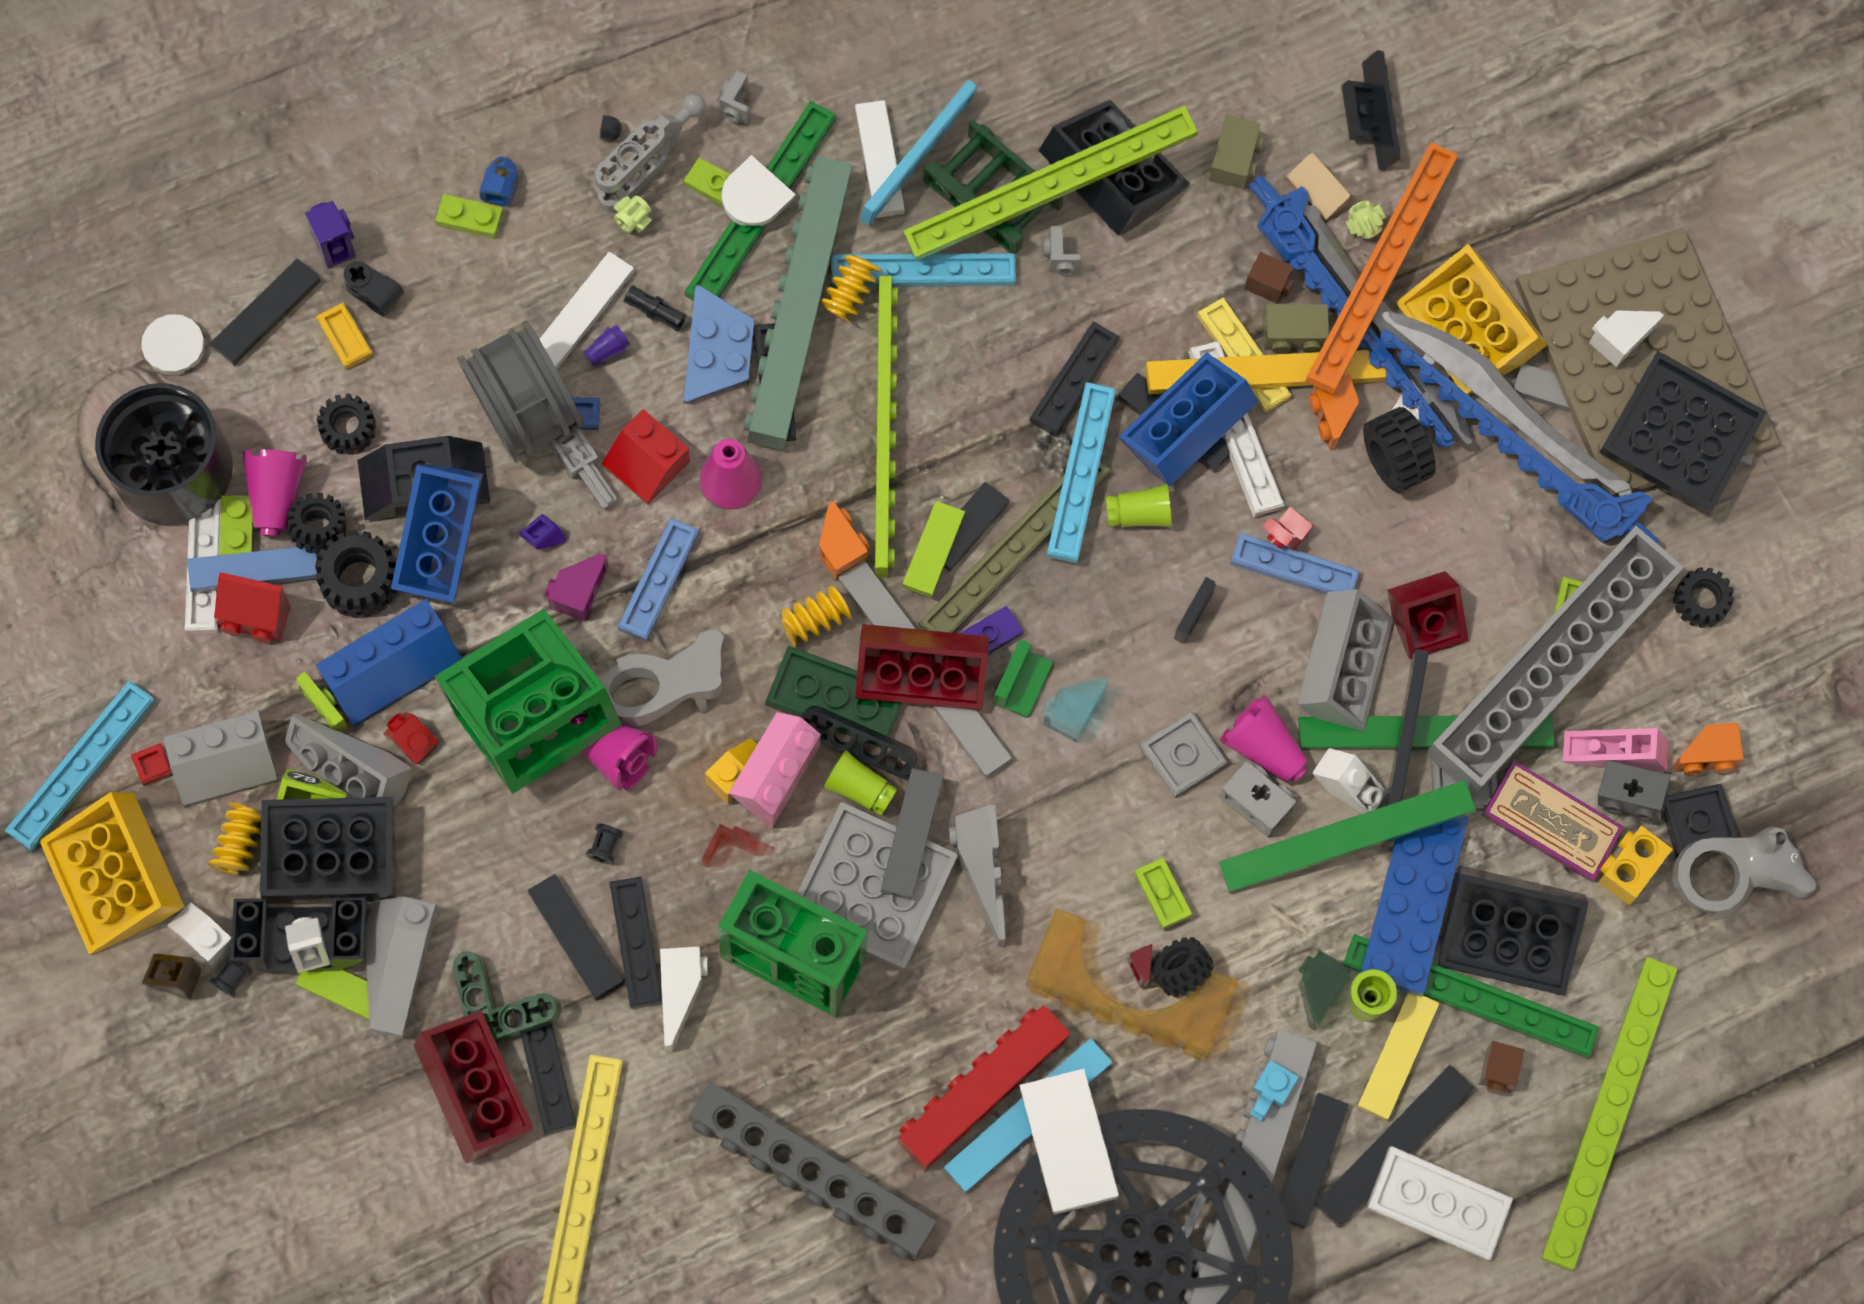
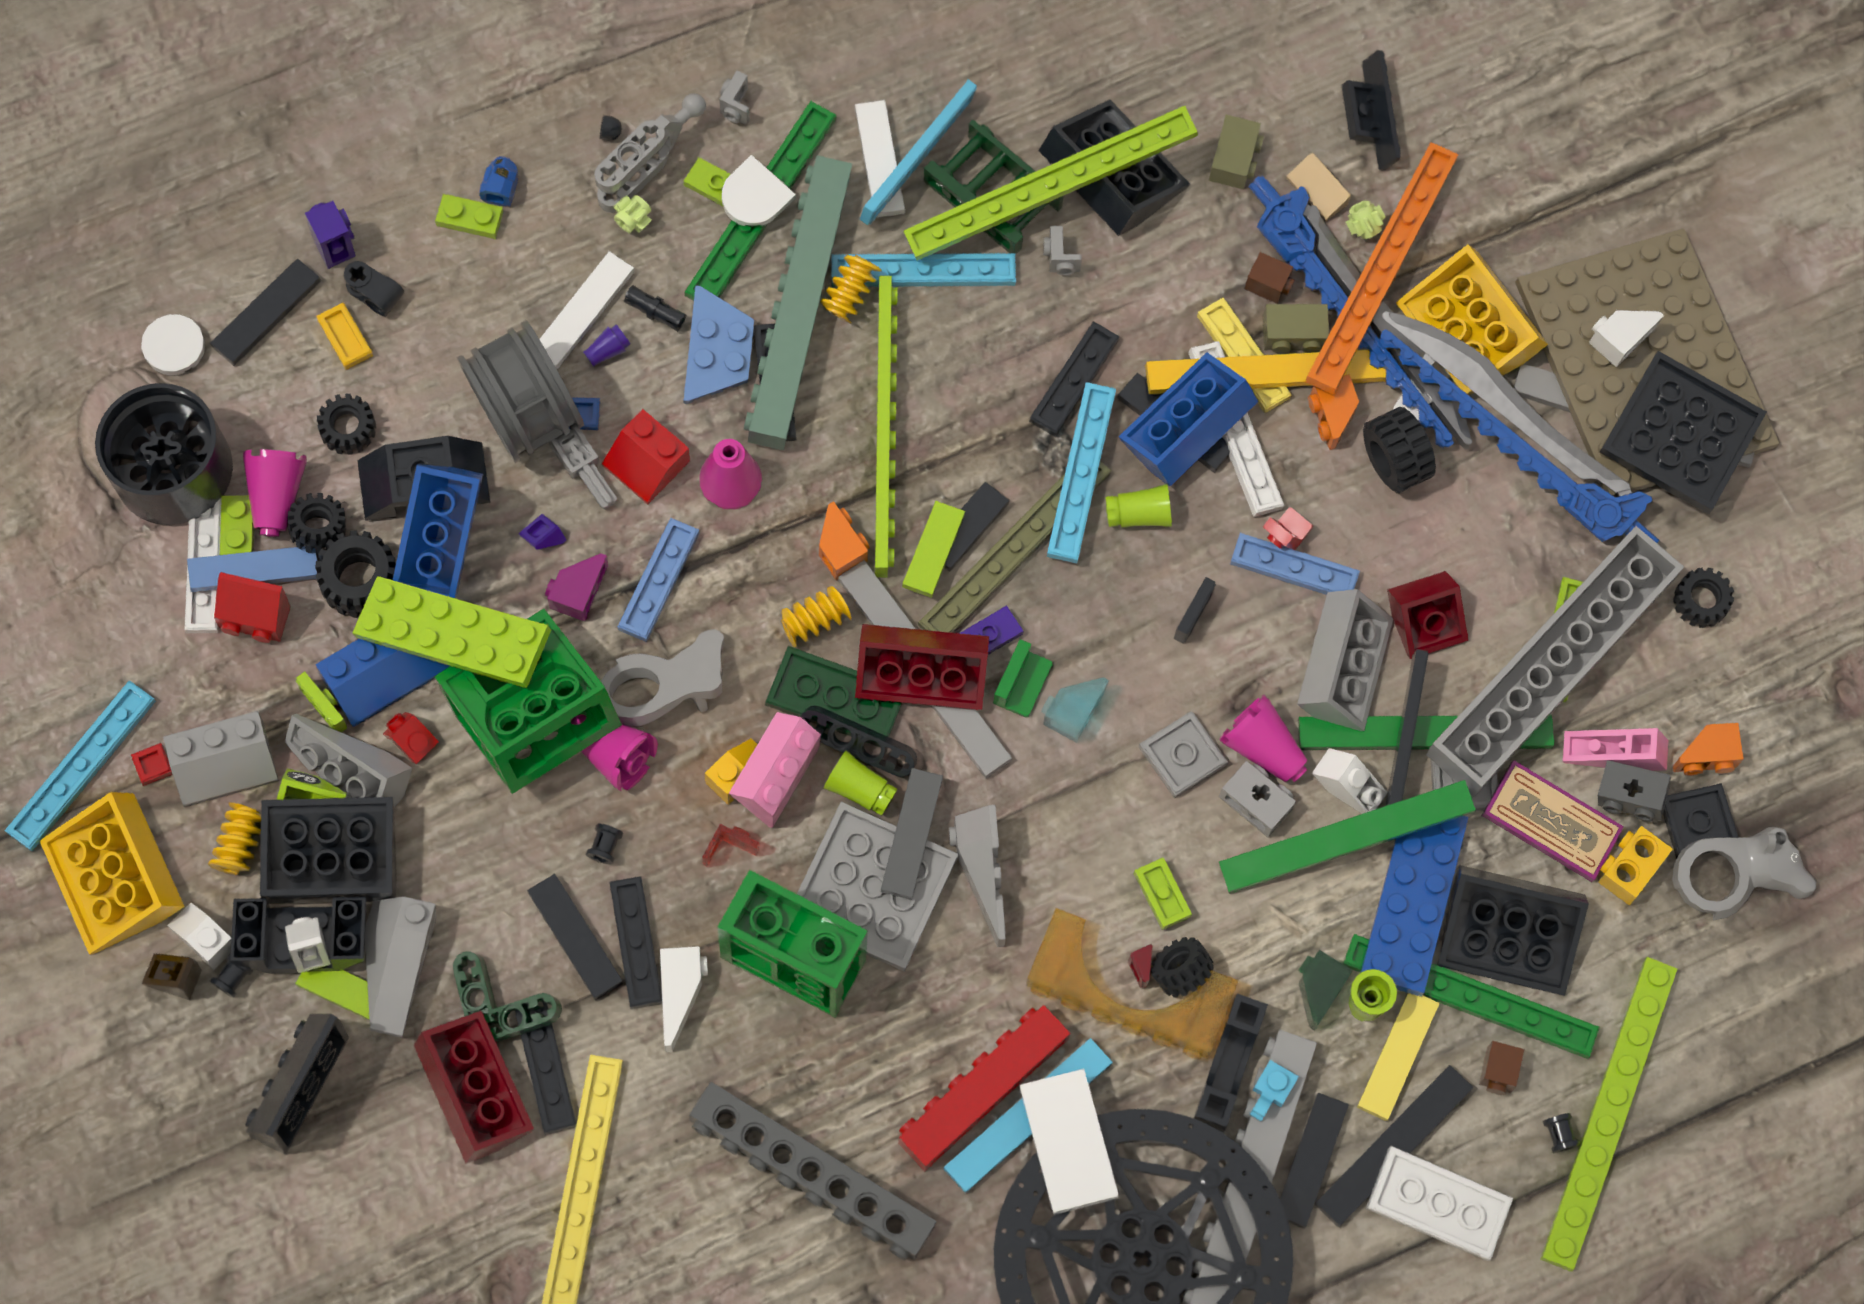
none -> black slope [245,1014,349,1155]
none -> lime plate [352,576,551,688]
none -> black arch [1193,993,1268,1133]
none -> black bush [1543,1113,1581,1153]

